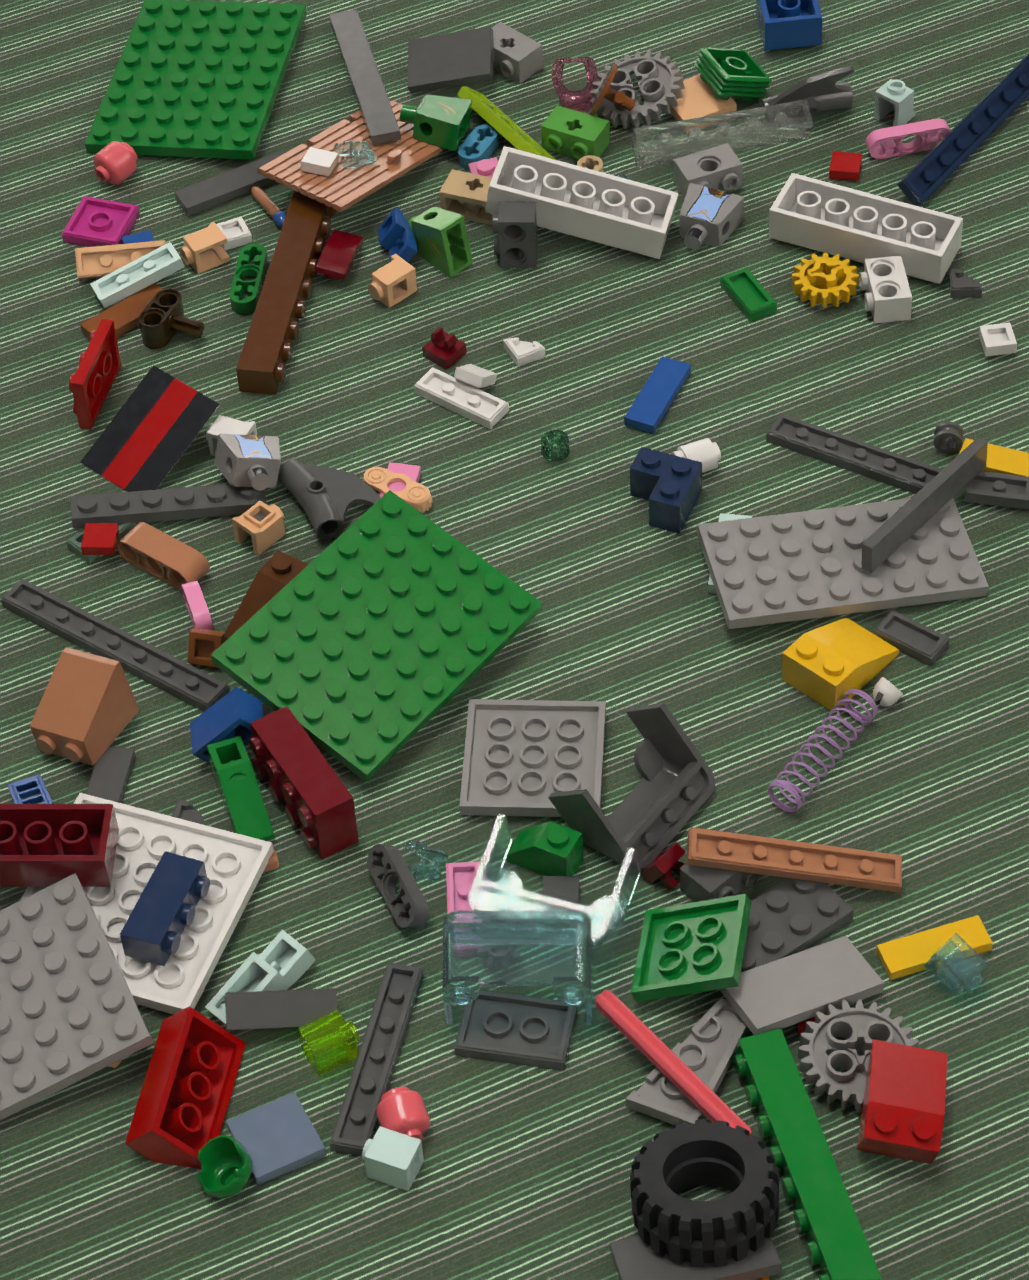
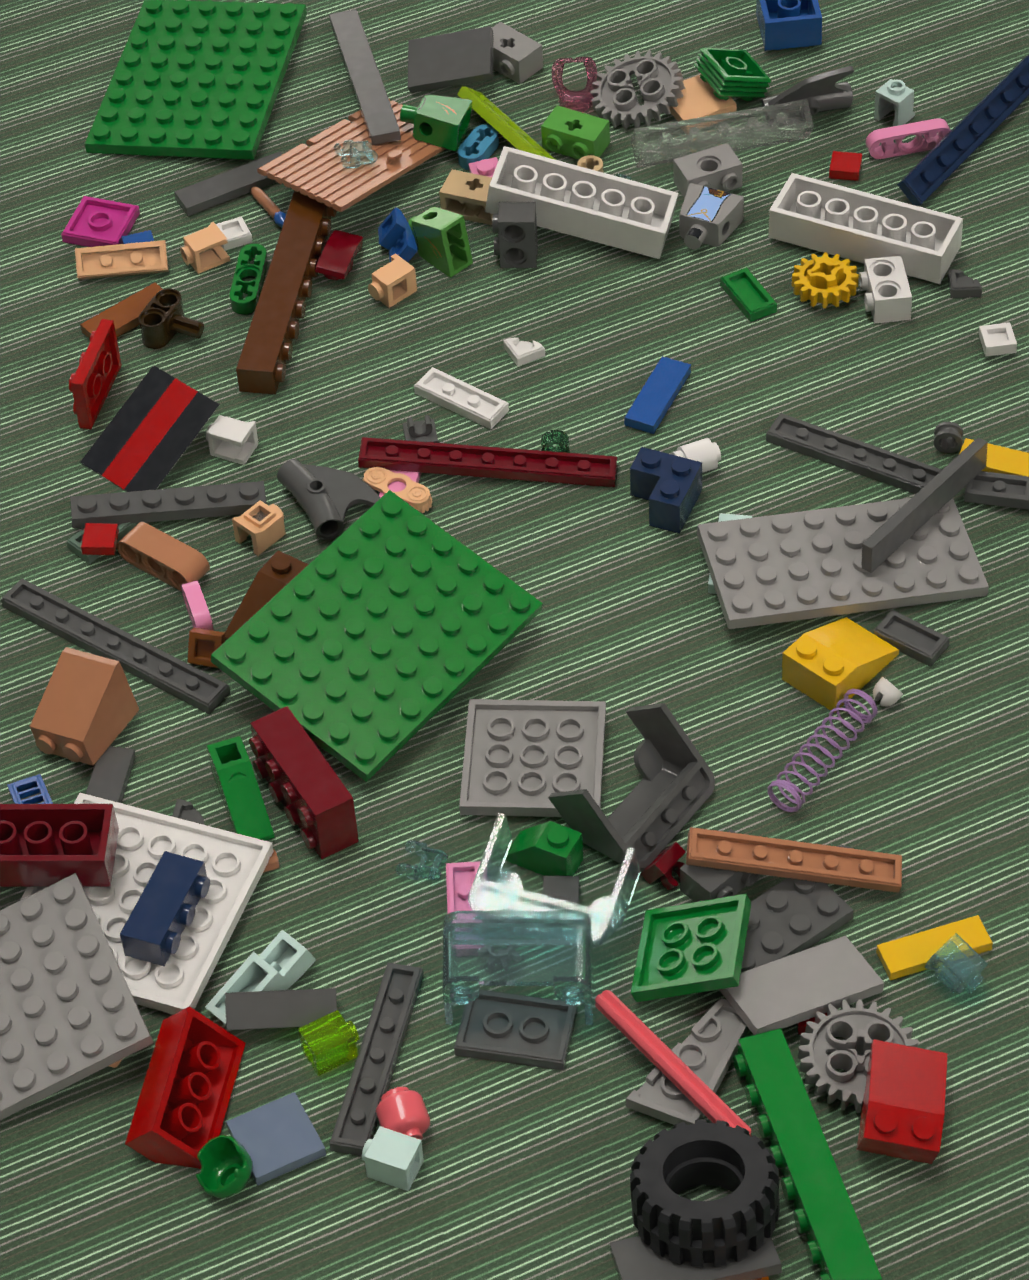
light aqua plate [90,242,185,309] -> none
coral head [94,141,138,185] -> none
blue brick [190,687,263,763] -> none
light grey torso [214,434,281,491] -> none
white tile [301,147,338,177] -> none
dark grey beam [367,844,429,929] -> none
dark red tile [422,327,467,370] -> none
white tile [454,364,497,389] -> none
dark orange shield [588,63,636,116] -> none
none -> dark red tile [358,437,617,487]
none -> dark grey tile [403,415,438,443]

